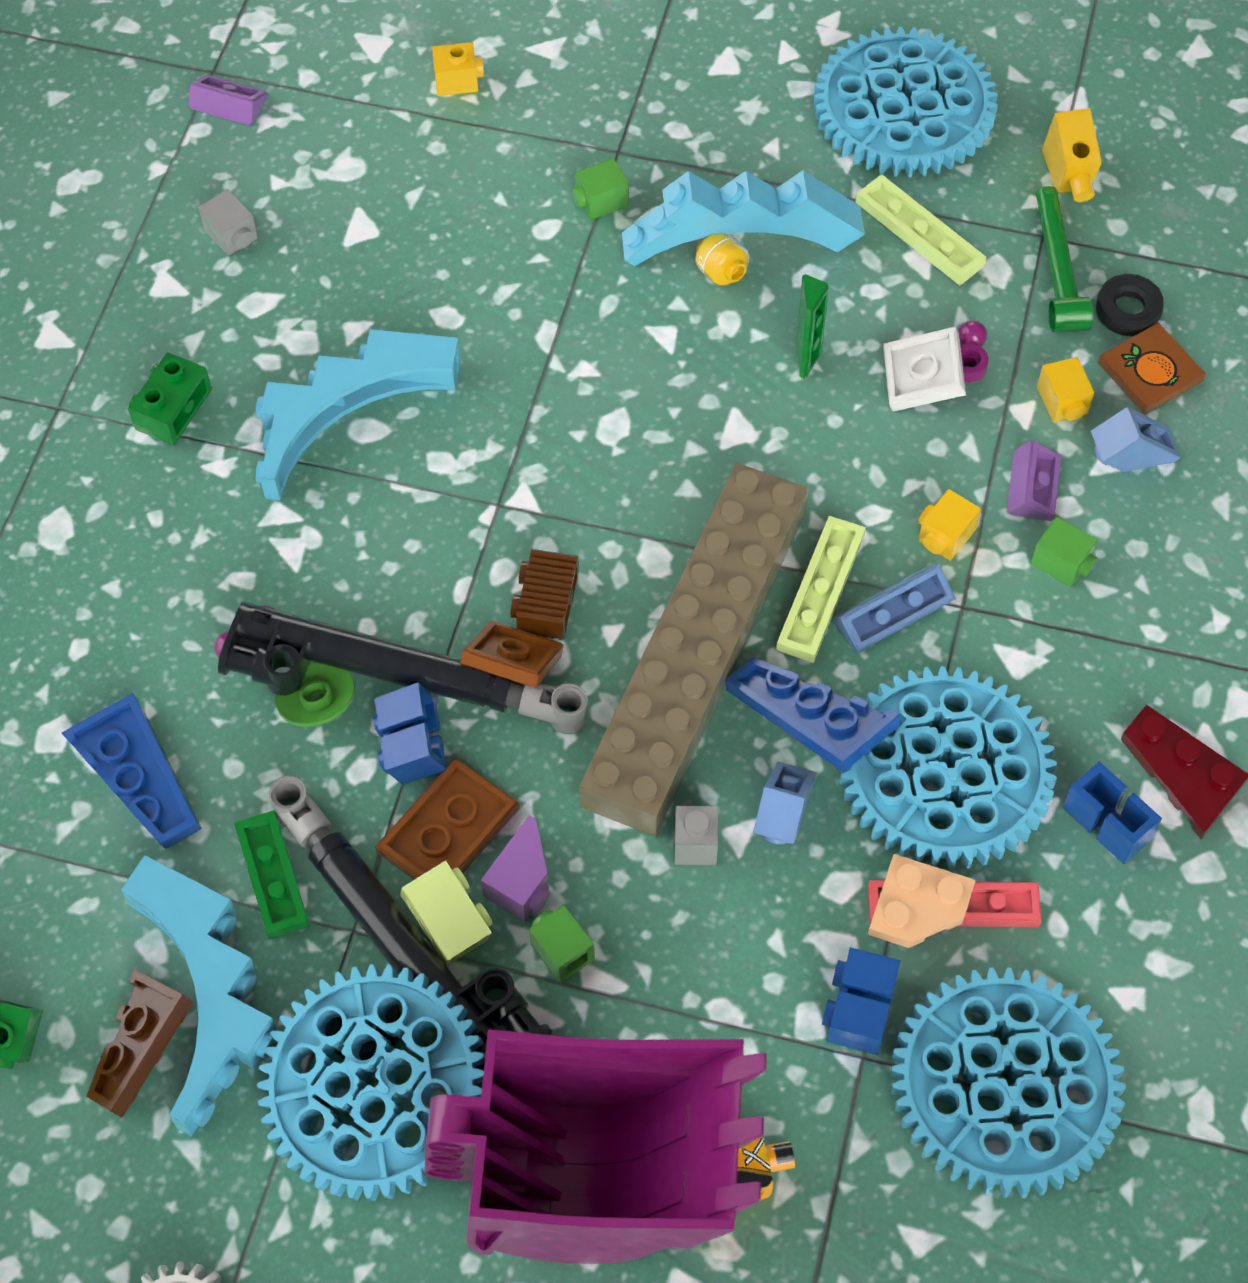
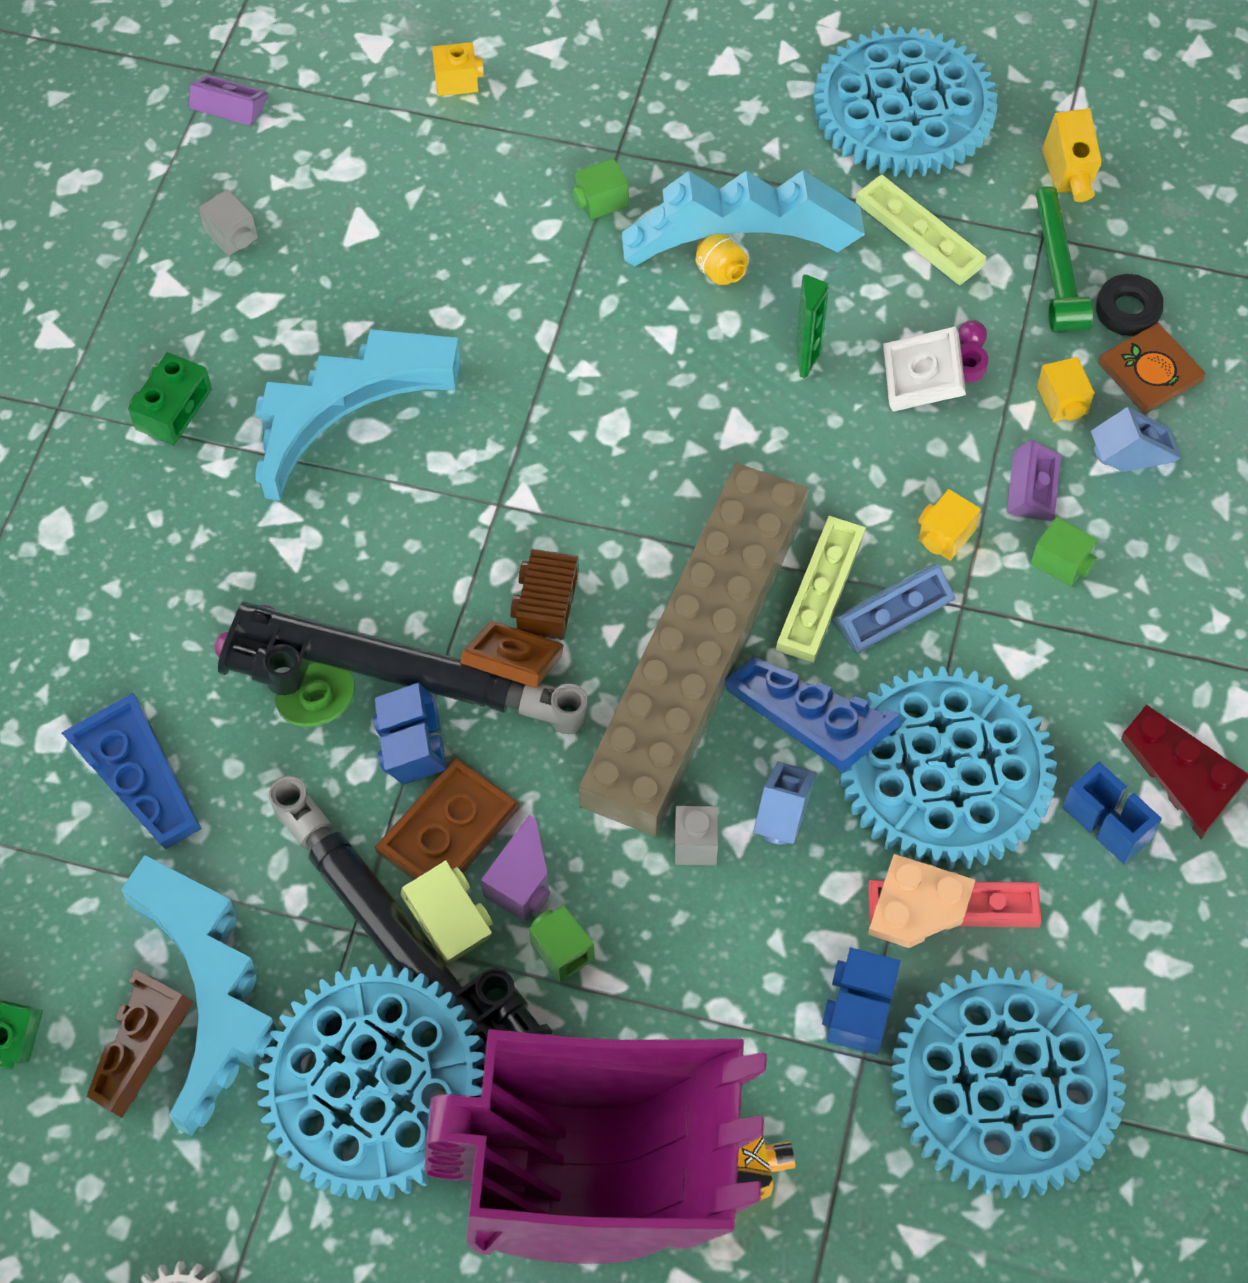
green plate [234,810,310,940] -> none

